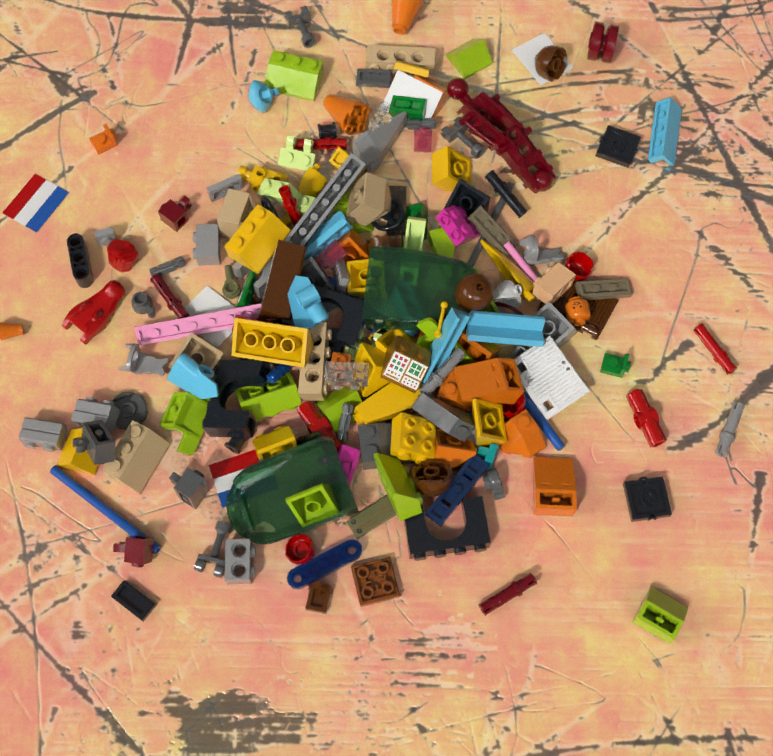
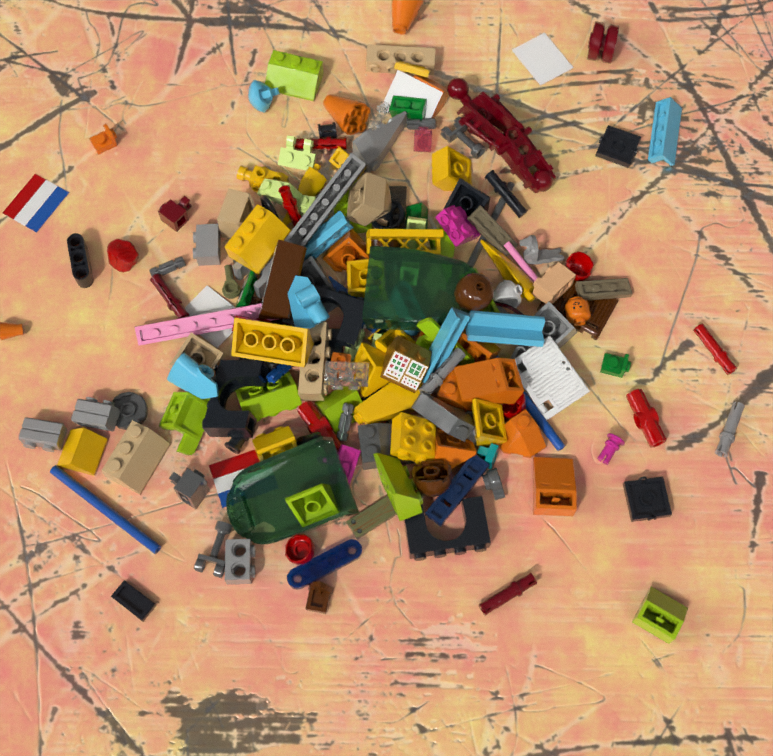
red animal [62,280,126,345] -> none
dark grey brick [72,420,116,465] -> none
light grey plate [94,227,117,246] -> none
dark red brick [113,535,154,567] -> none
light grey hair [118,343,168,376] -> none
dark grey piece [131,292,155,318] -> none
light grey tile [206,174,244,202] -> none
dark grey bar [284,6,316,48] -> none
clear pink bracket [318,240,348,271] -> none
light grey tile [332,257,349,292] -> none
dark orange tile [351,557,400,607] -> none
dark grey plate [356,68,391,88] -> none
yellow hinge [434,301,448,339] -> none
lime slope [445,39,492,79] -> none
reddish brown cylinder [535,45,567,82] -> none
none -> yellow fence [366,229,444,255]
none -> dark pink pin [597,433,625,465]

